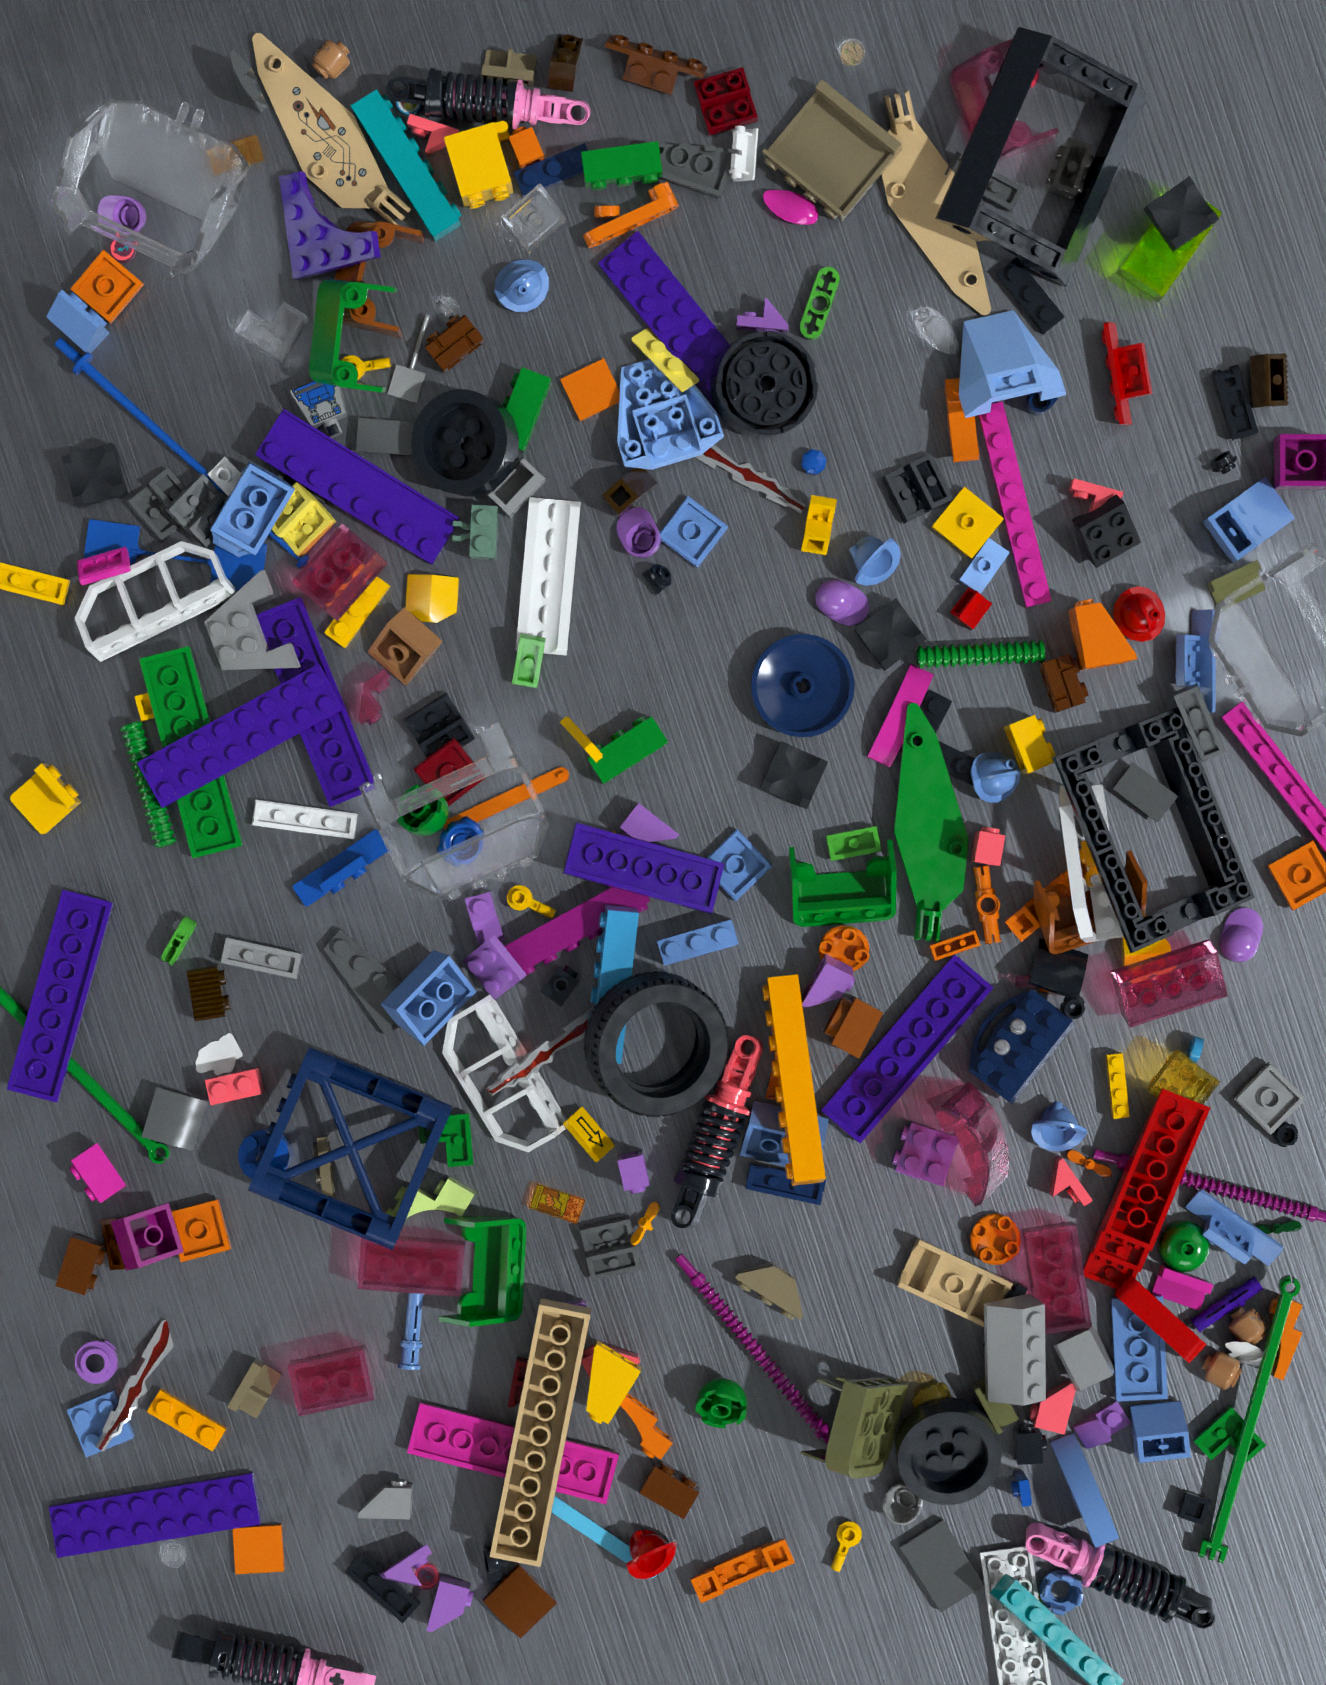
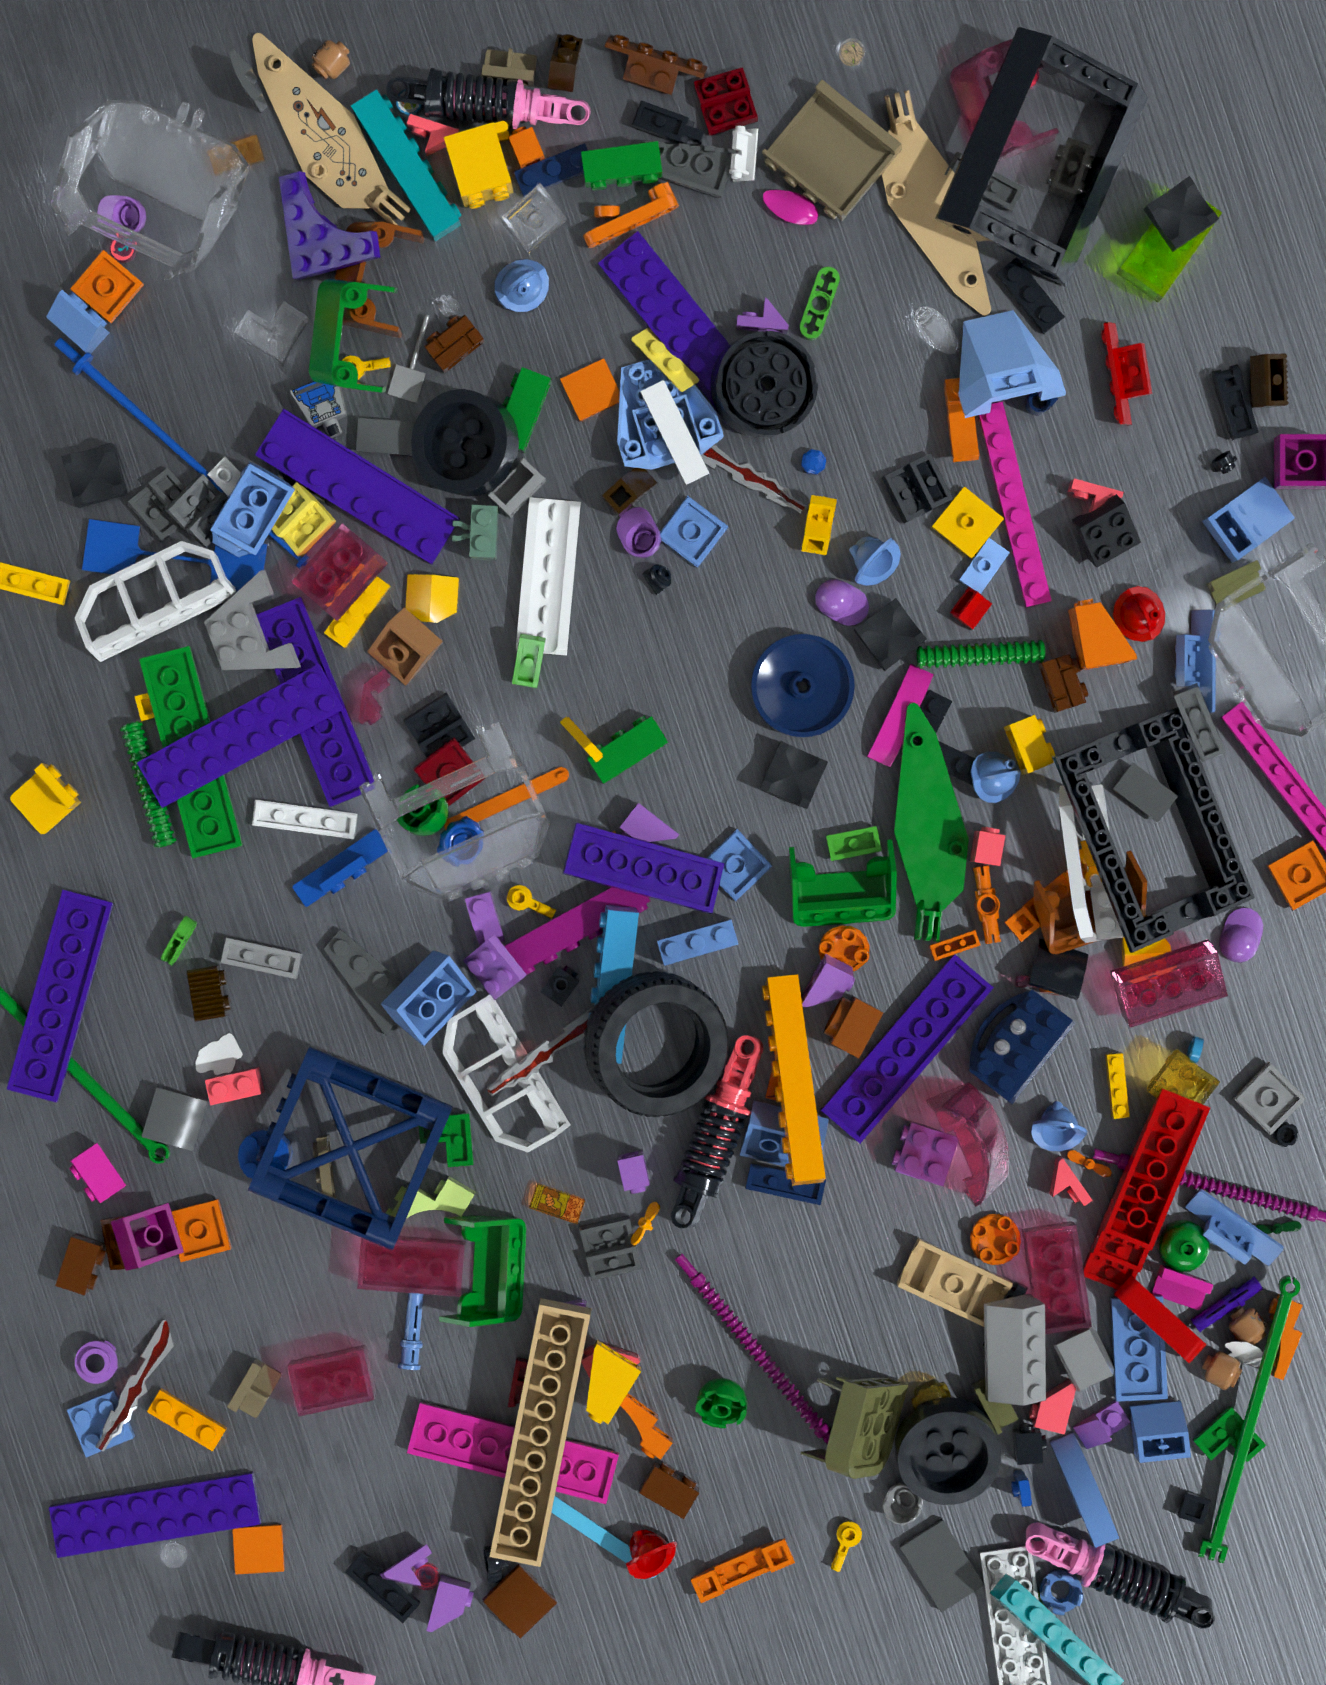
dark pink plate [77,547,131,585] -> none
light grey slope [358,1479,413,1520] -> none
yellow tile [563,1106,615,1162] -> none
dark tan slope [735,1263,803,1320] -> none
black plate [1060,994,1085,1019] -> none
none -> black hinge [632,101,705,144]
none -> white tile [640,380,709,485]

